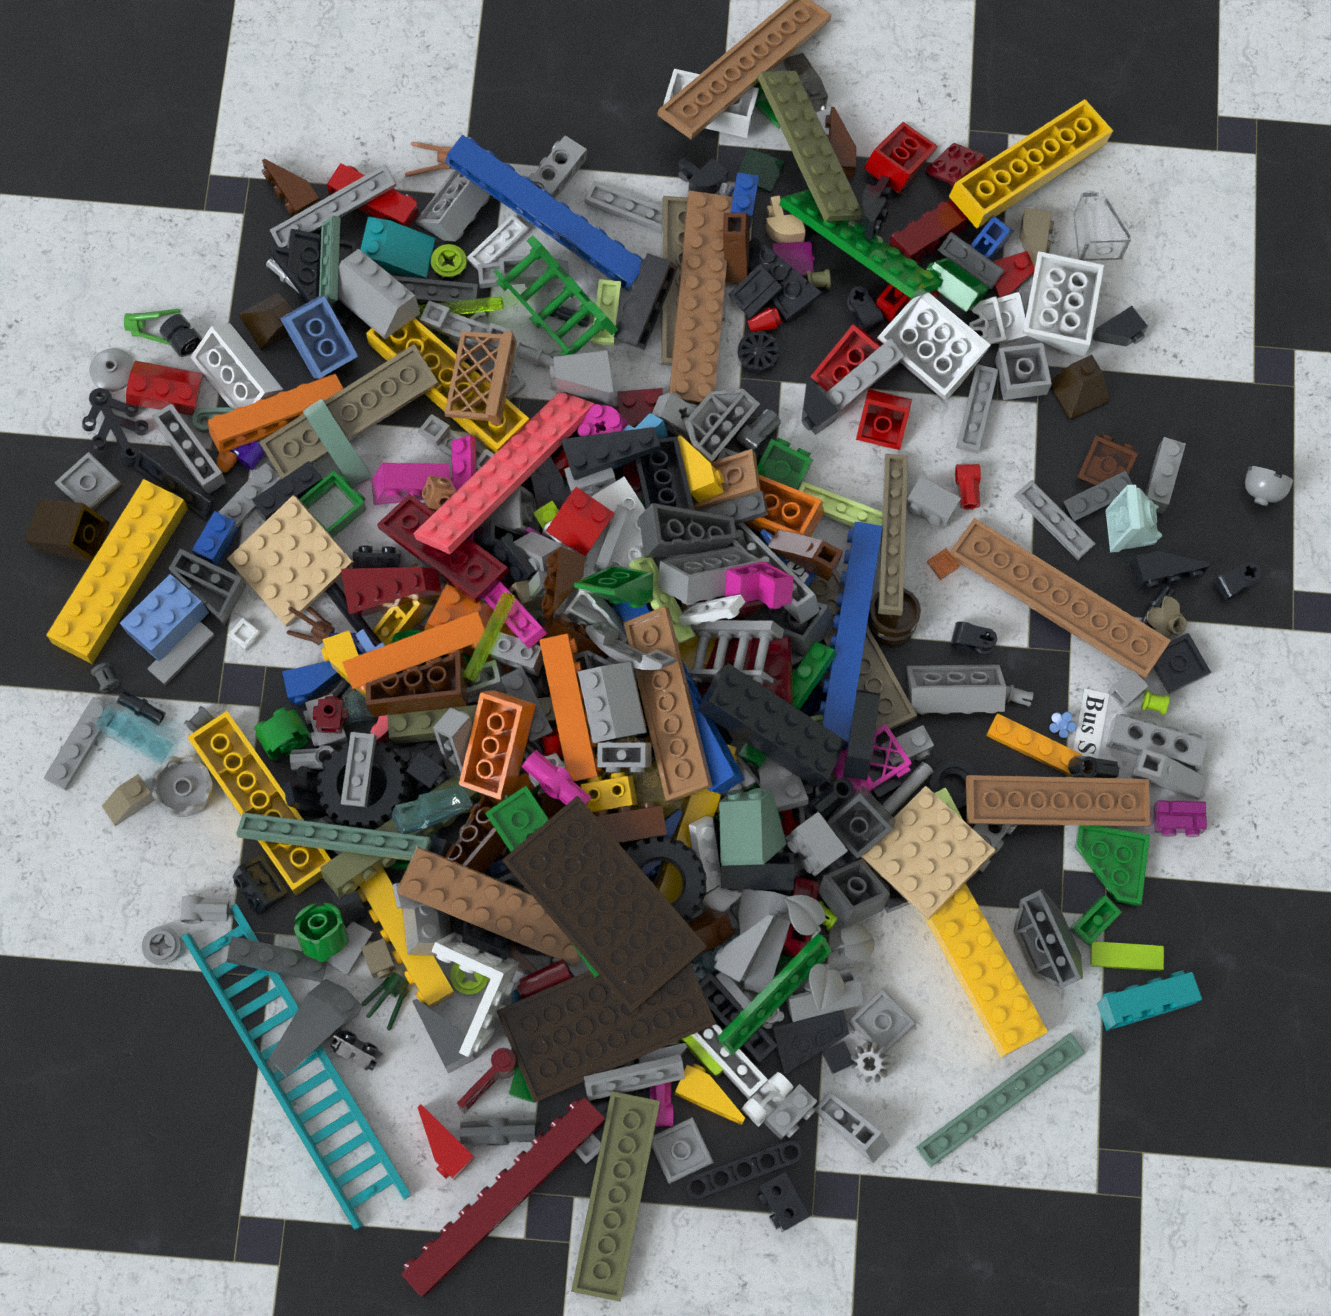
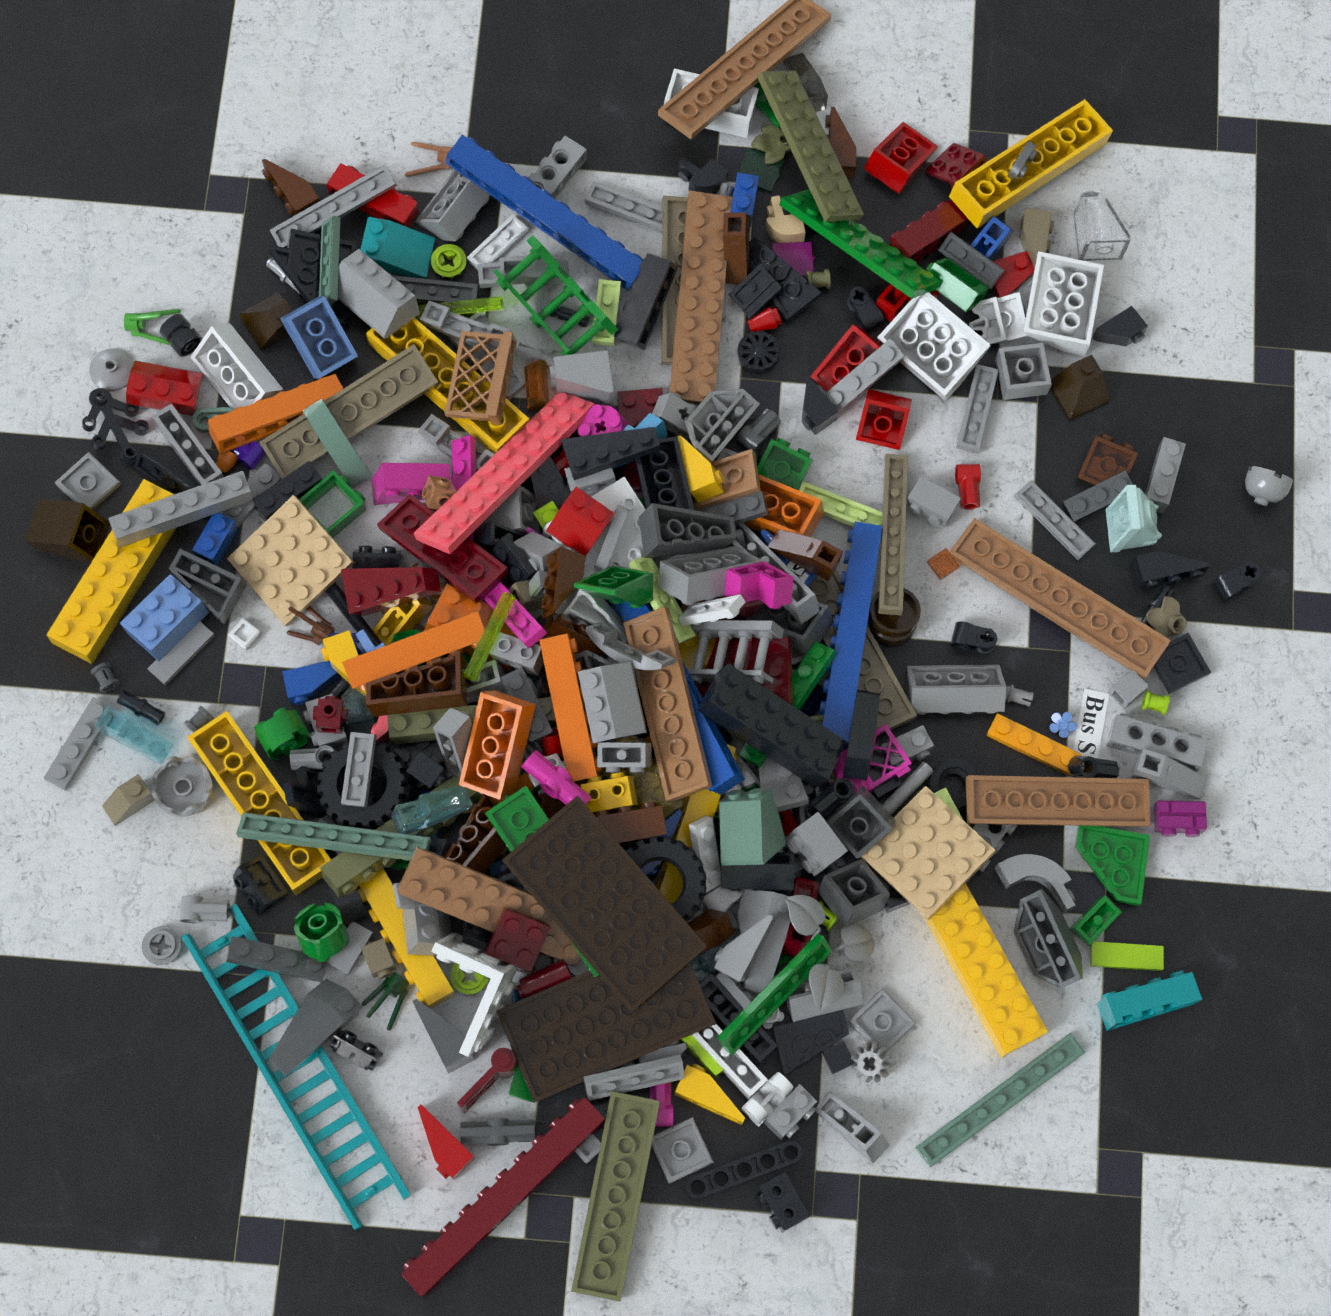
black slope [861,176,892,241] -> none
none -> light grey brick [108,471,253,547]
none -> dark red plate [485,907,551,972]
none -> clear orange plate [524,359,549,410]
none -> olive plate [751,124,791,164]
none -> light grey arch [995,854,1075,914]
none -> flat silver plate [1007,141,1038,180]

